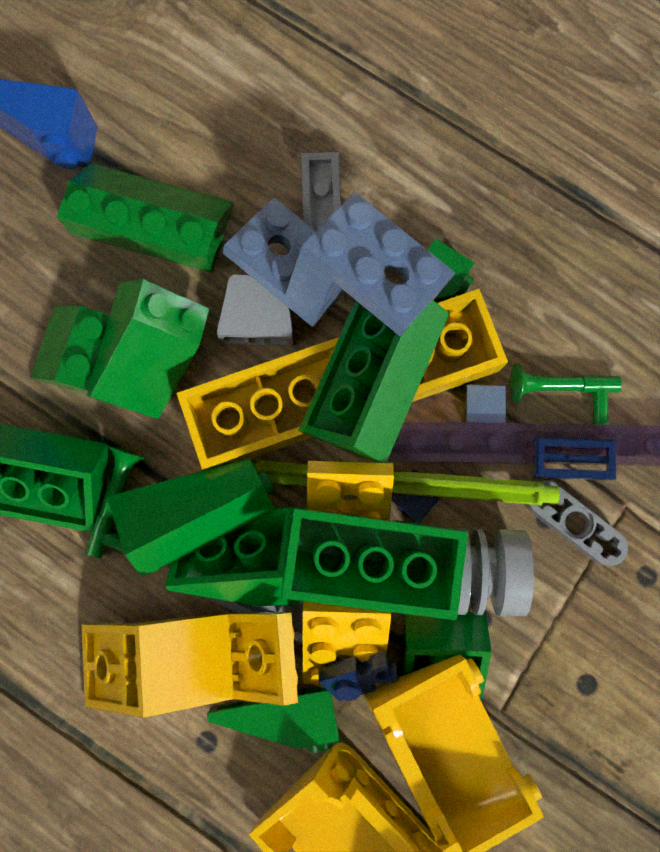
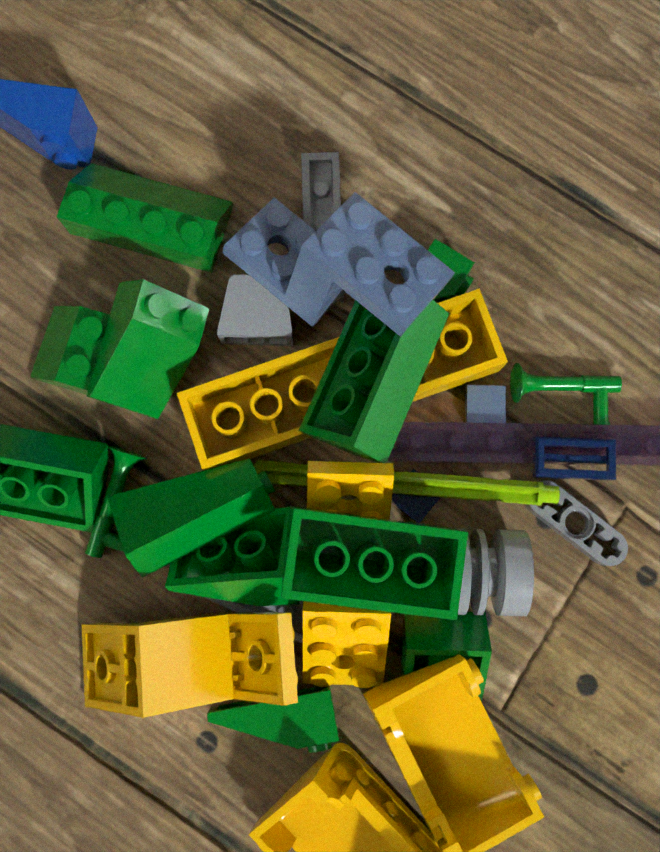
dark blue plate [318,652,399,701] -> none

